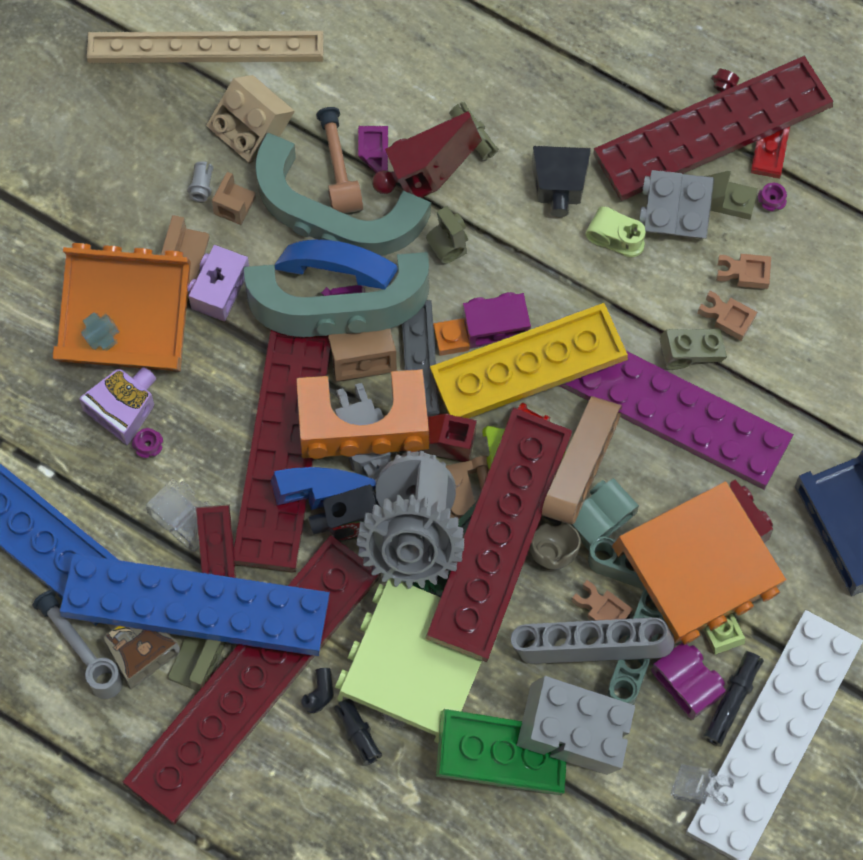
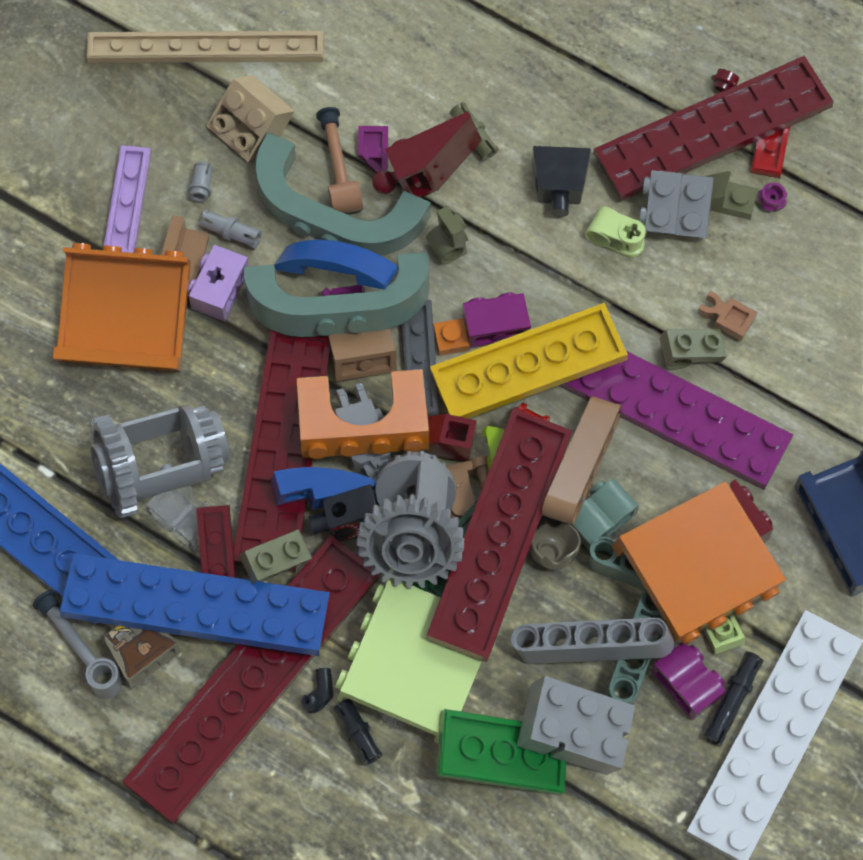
lavender torso [79,367,156,445] -> none
clear light blue gear [81,312,120,350] -> none
magenta plate [132,428,163,458] -> none
olive panel [168,636,226,691] -> none
medium nougat panel [212,172,256,225] -> none
nougat plate [572,580,633,621] -> none
clear plate [671,764,734,804] -> none
nougat plate [716,254,771,289] -> none
none -> light grey piece [90,404,229,518]
none -> lavender tile [104,145,151,253]
none -> light grey pin [199,209,262,249]
none -> olive plate [239,530,312,584]

